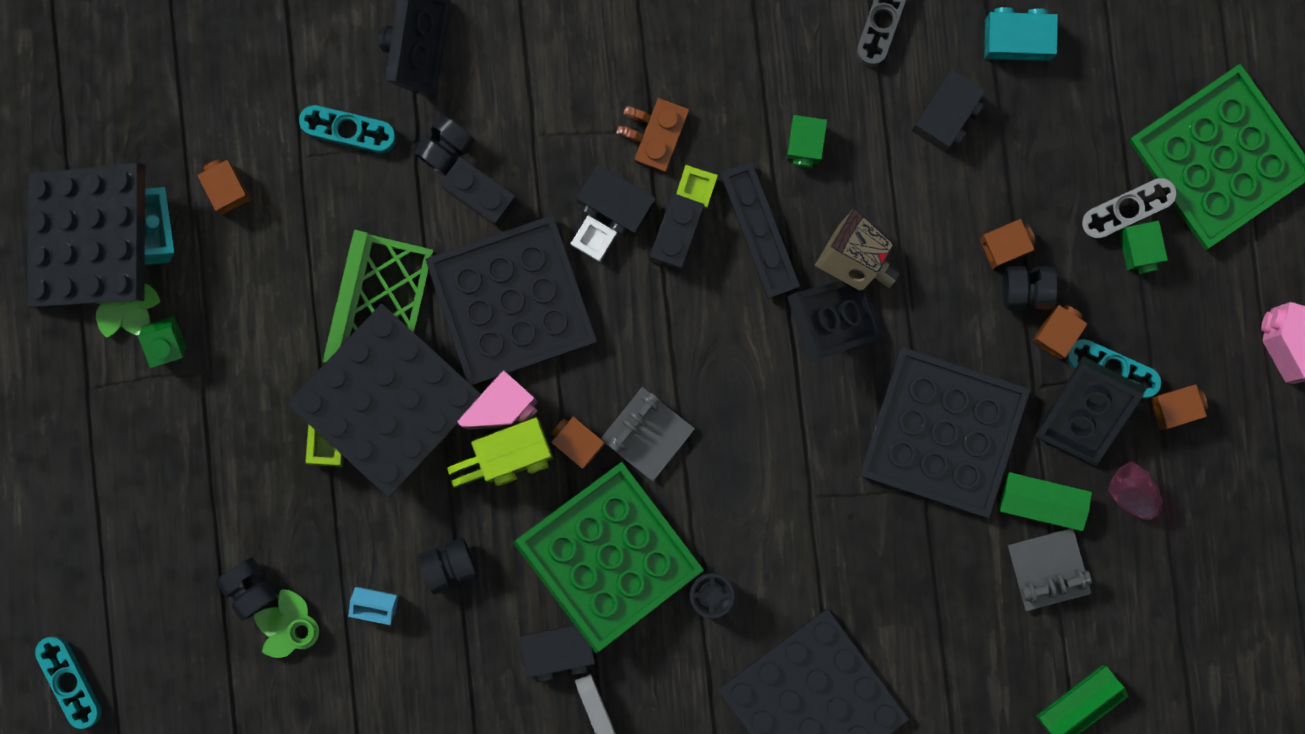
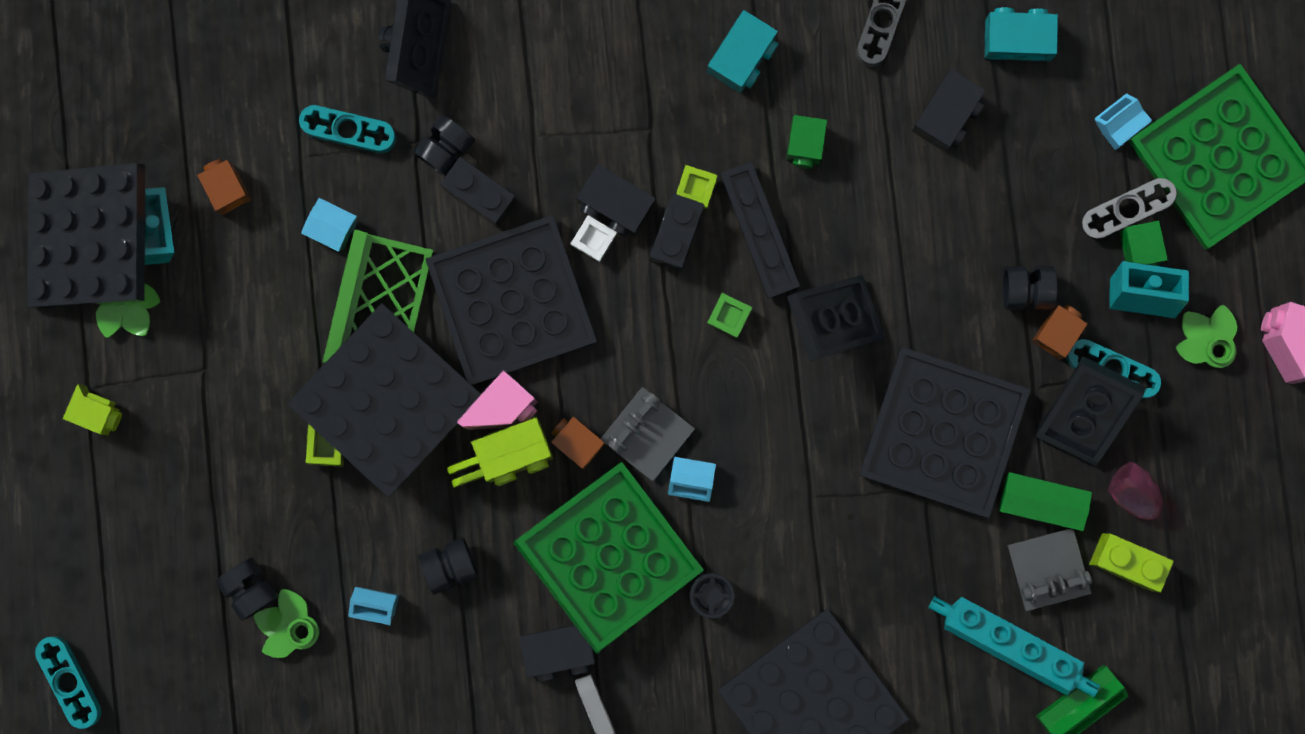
green brick [138,316,186,368] -> none
dark orange hinge [616,98,689,174] -> none
dark tan torso [815,208,901,290] -> none
dark orange brick [979,219,1036,270] -> none
dark orange brick [1150,384,1208,430] -> none
none -> lime window [63,384,122,436]
none -> medium azure piece [301,198,357,252]
none -> medium azure piece [668,457,716,502]
none -> teal brick [707,10,779,94]
none -> bright green plate [707,293,752,339]
none -> teal plate [928,596,1100,698]
none -> lime brick [1089,533,1174,593]
none -> medium azure piece [1094,93,1152,150]
none -> teal brick [1110,261,1189,318]
none -> bright green plate [1176,305,1237,368]

